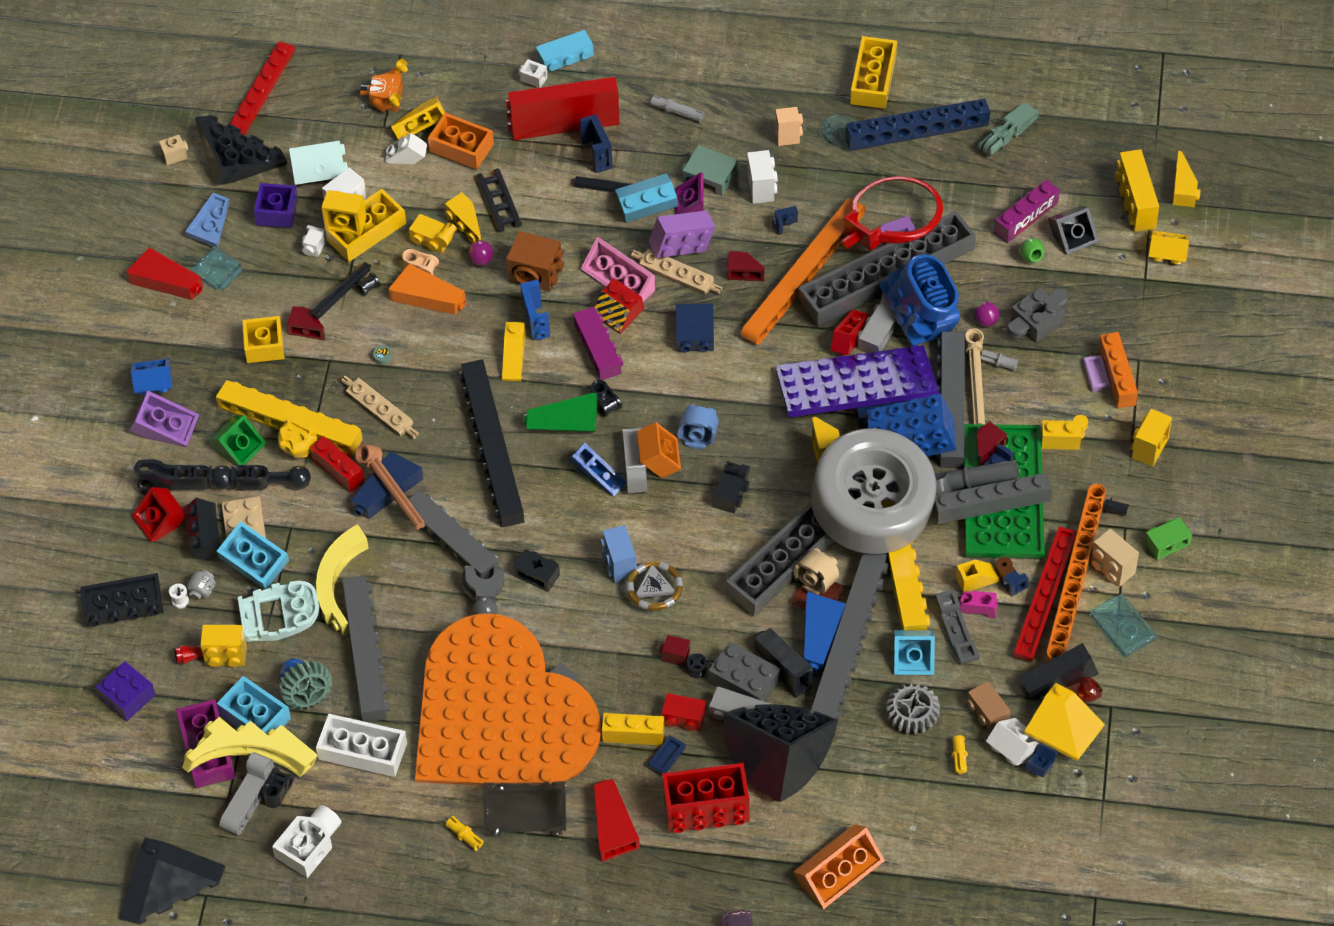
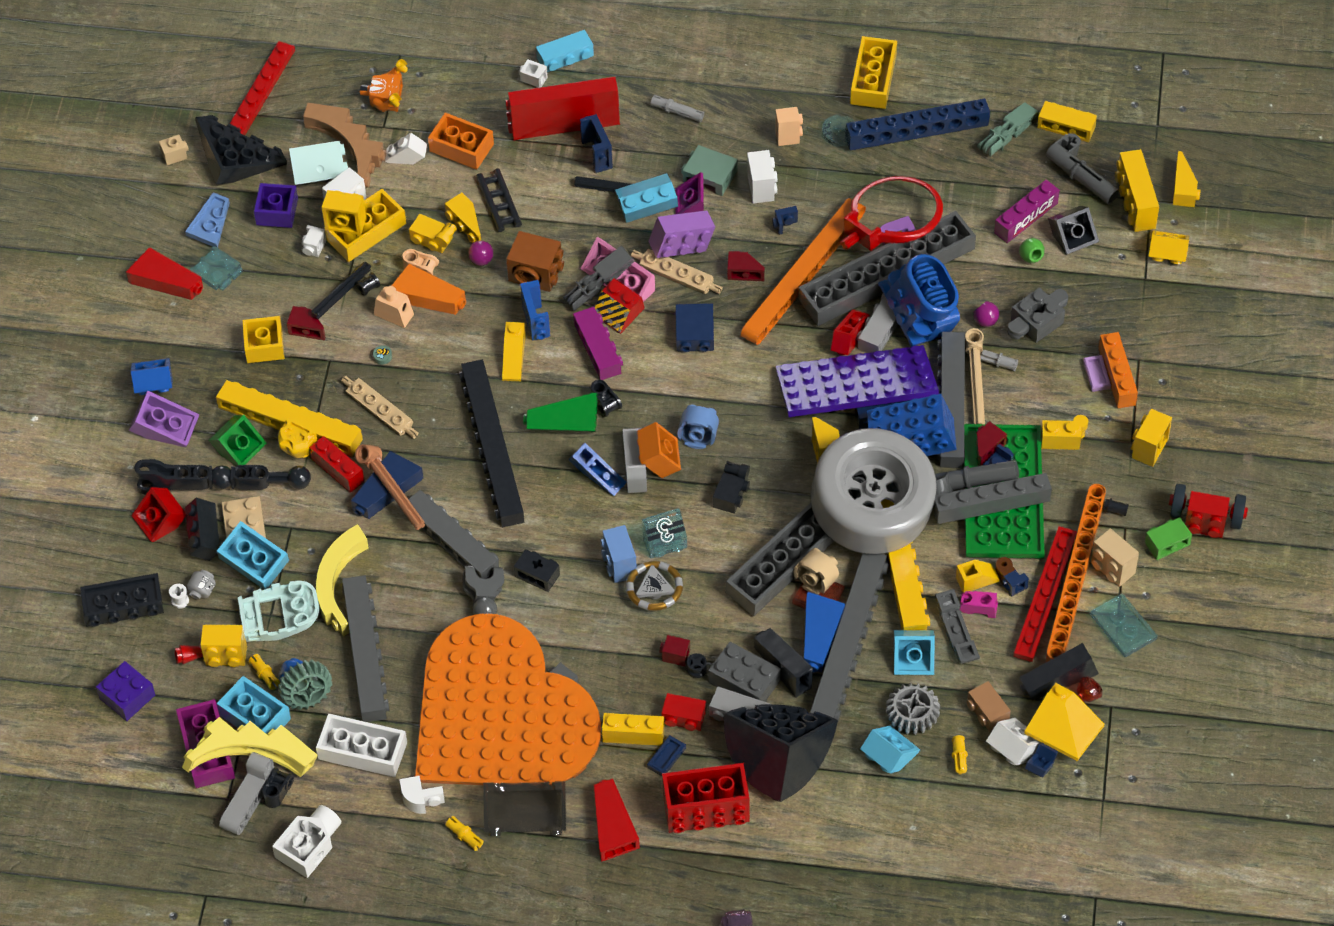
black slope [120,837,225,925] -> none
yellow slope [391,96,446,140] -> none
orange slope [793,824,885,909] -> none
none -> yellow pin [249,654,280,690]
none -> medium nougat arch [303,103,386,190]
none -> light nougat torso [374,286,414,328]
none -> white brick [400,776,445,814]
none -> dark grey arm [563,246,635,311]
none -> clear light blue slope [642,508,687,558]
none -> medium azure slope [860,726,920,773]
none -> yellow brick [1037,101,1097,142]
none -> dark grey piece [1046,133,1119,204]
none -> red brick [1169,484,1248,538]

